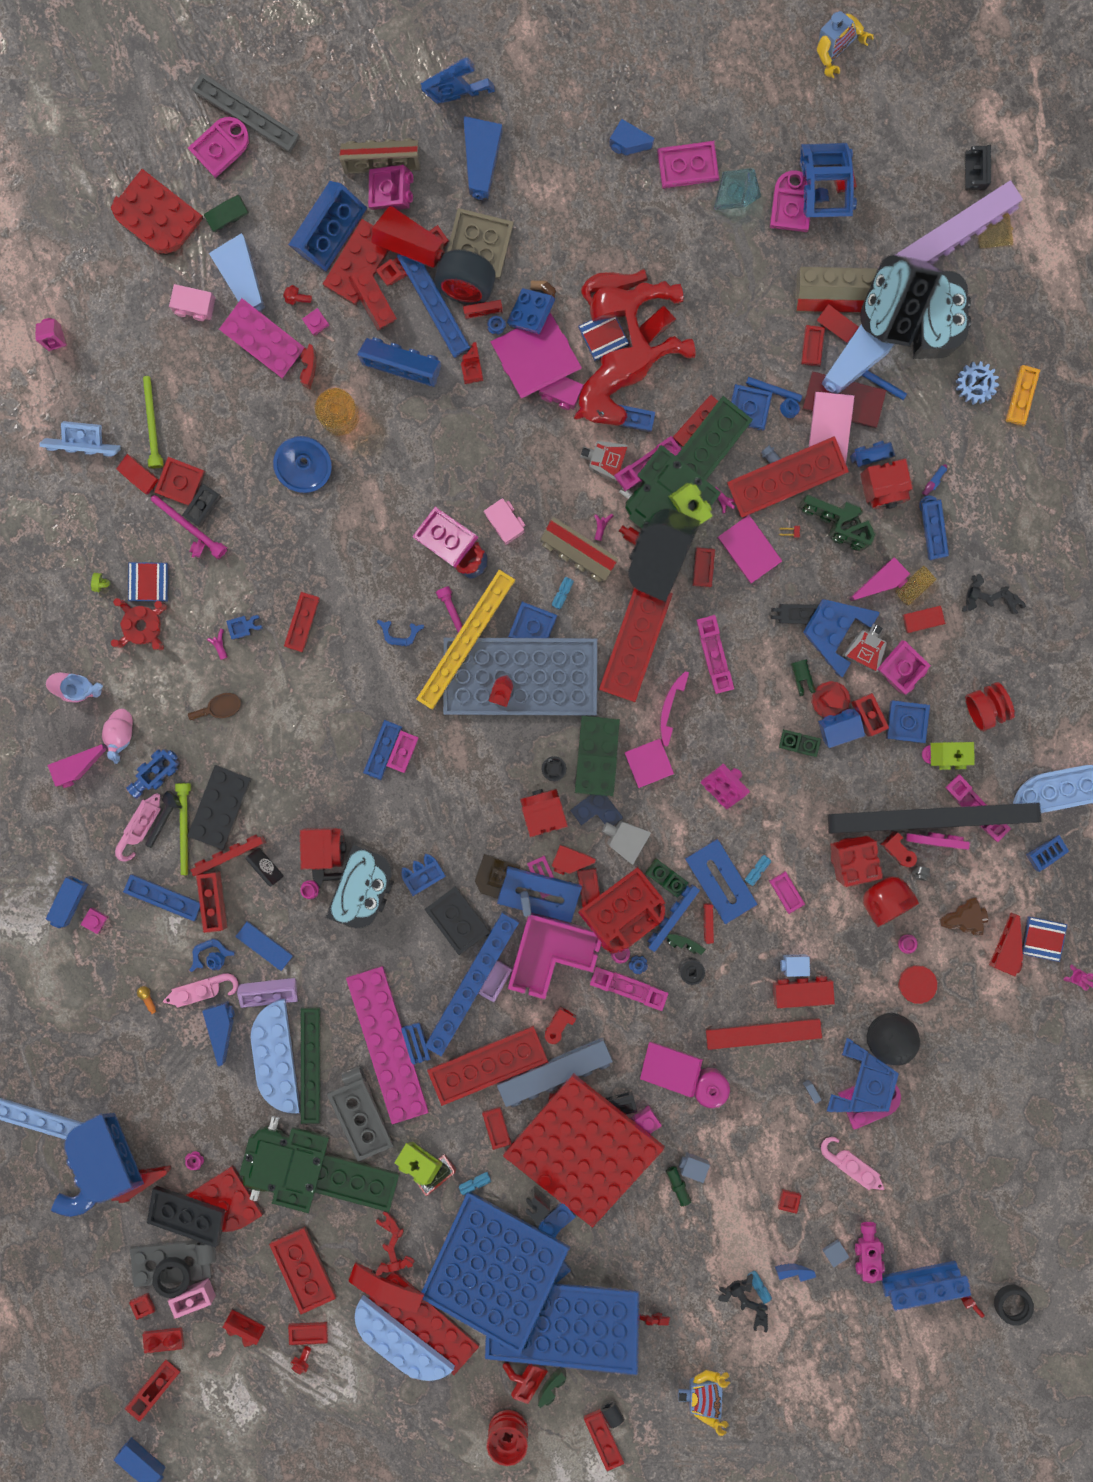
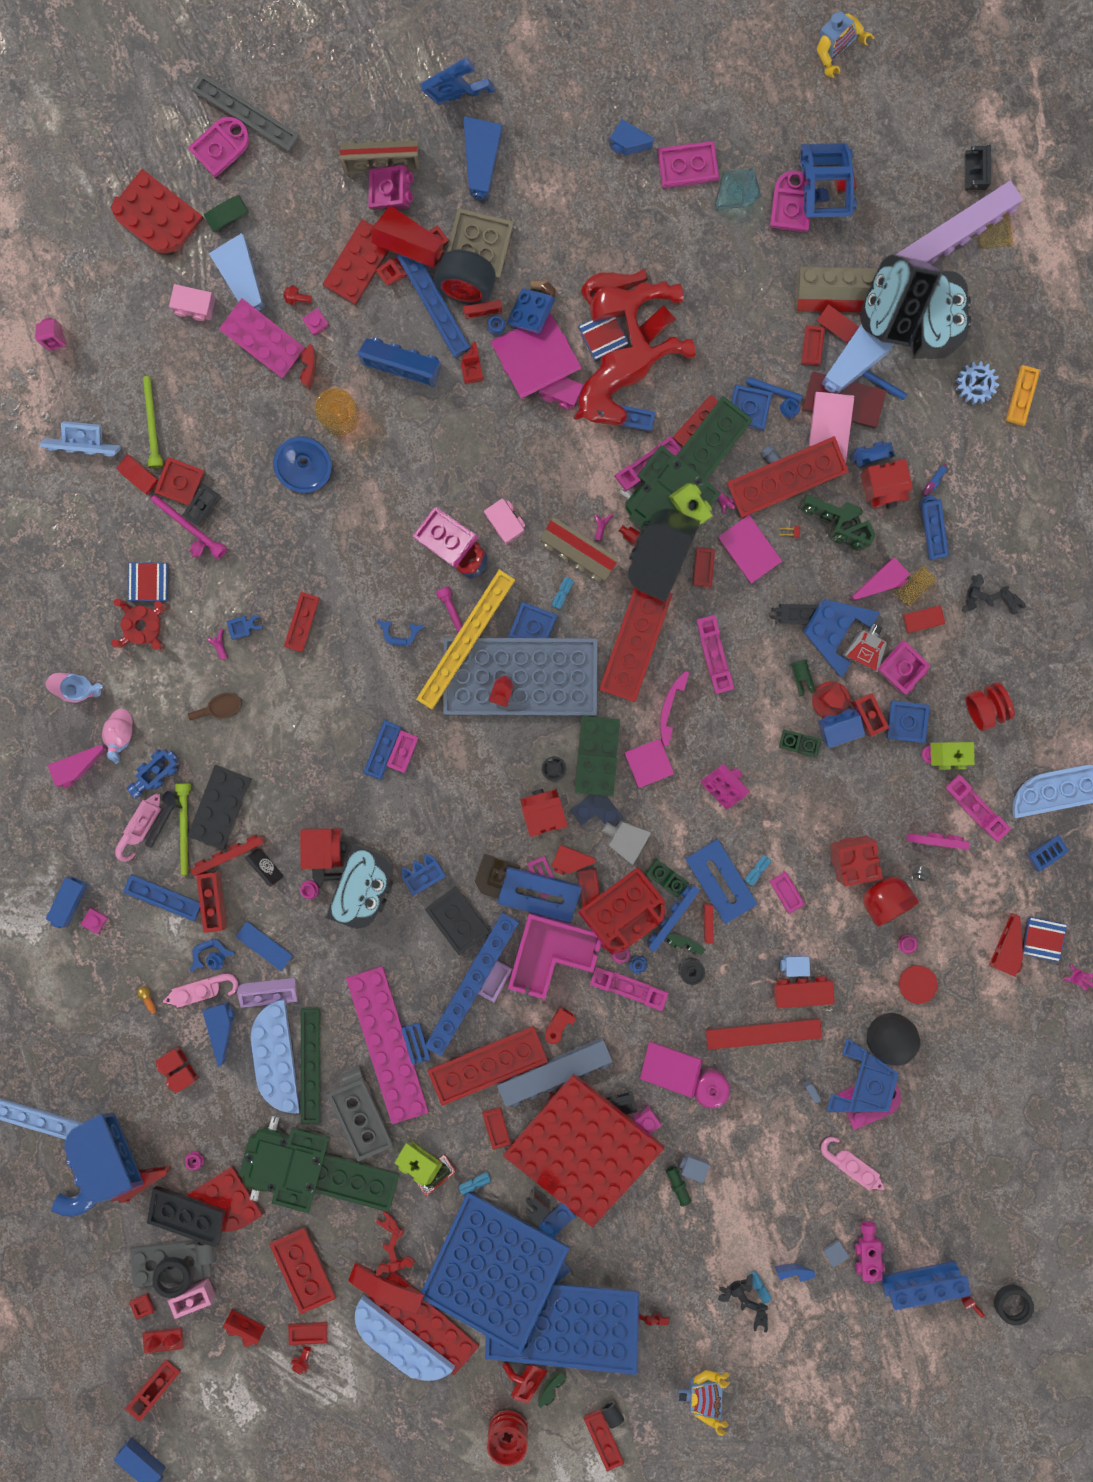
lime tile [91,573,110,592] -> none
blue slope [288,181,367,272] -> none
red brick [348,266,397,331] -> none
sand blue tile [521,891,531,917] -> none
torso [580,441,628,483] -> none
red tile [778,1189,802,1214] -> none
black beam [827,803,1042,834] -> none
red leg [880,831,917,868] -> none
reddish brown rock [939,897,988,936] -> none
none -> red piece [155,1046,199,1094]

